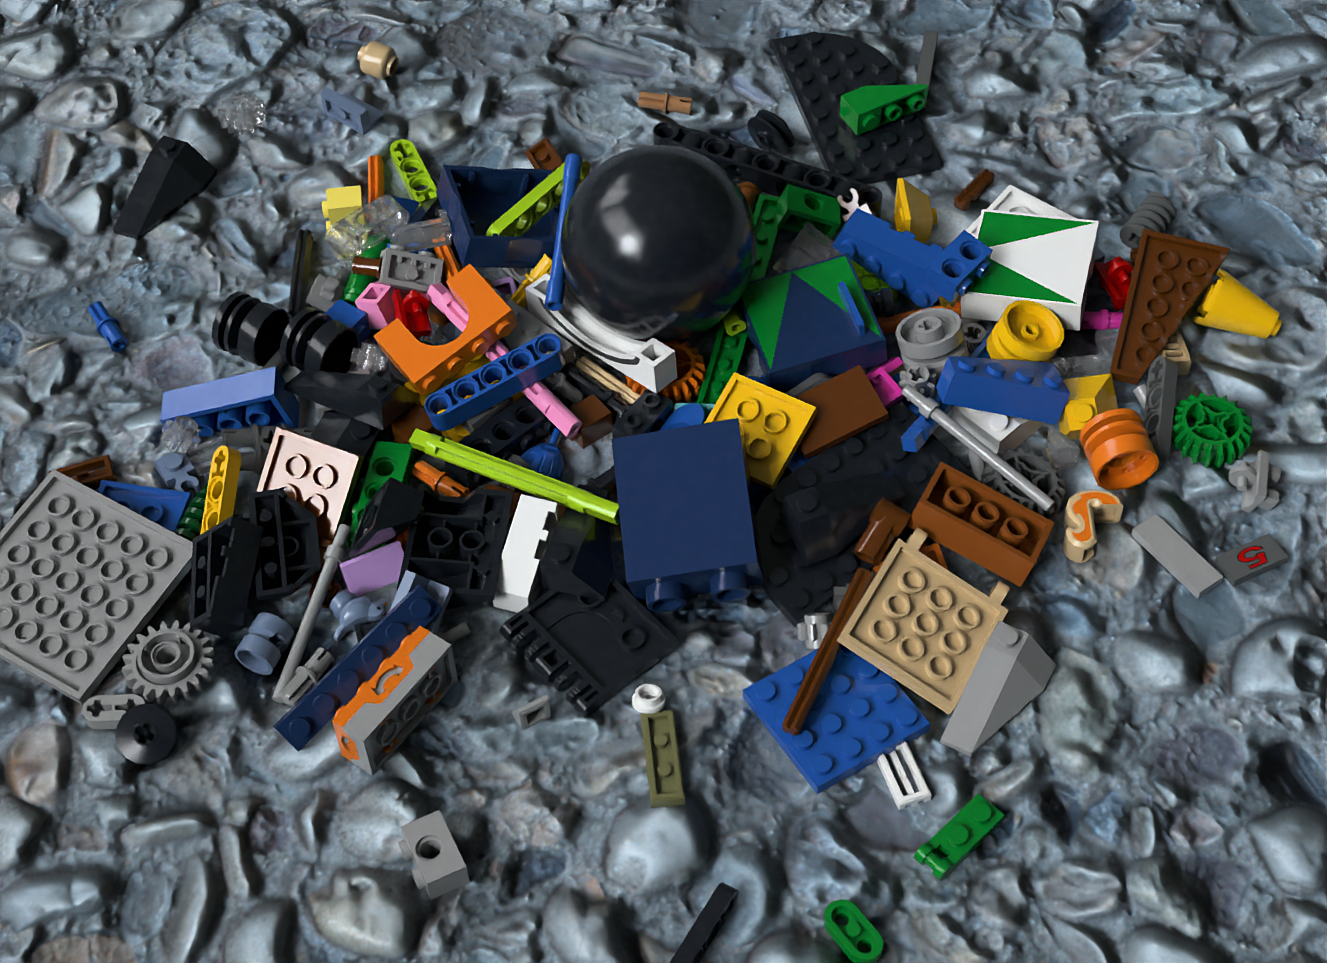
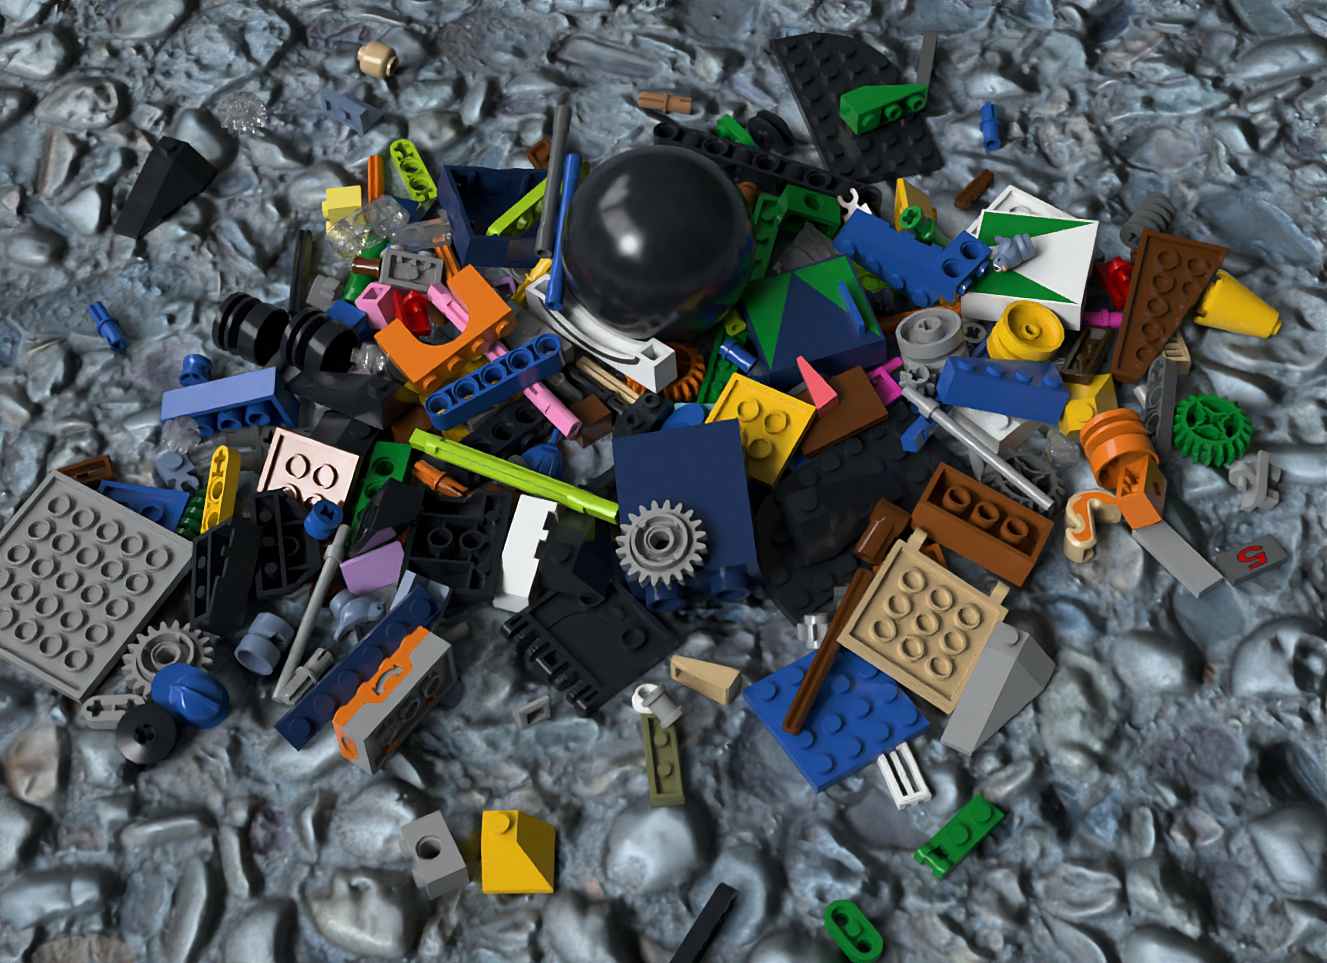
none -> blue piece [151,663,230,729]
none -> blue wheel [179,354,213,387]
none -> blue wheel [304,500,343,540]
none -> yellow slope [481,810,556,894]
none -> dark grey piece [534,105,572,259]
none -> light grey gear [616,500,708,591]
none -> light grey bush [641,683,686,729]
none -> tan slope [671,655,741,706]
none -> green plate [716,114,757,148]
none -> blue pin [718,338,758,374]
none -> coral piece [797,356,839,418]
none -> green pin [899,205,952,251]
none -> blue axle [979,102,1002,151]
none -> sand blue animal [992,233,1035,273]
none -> dark brown tile [1059,325,1114,386]
none -> orange brick [1115,454,1167,530]

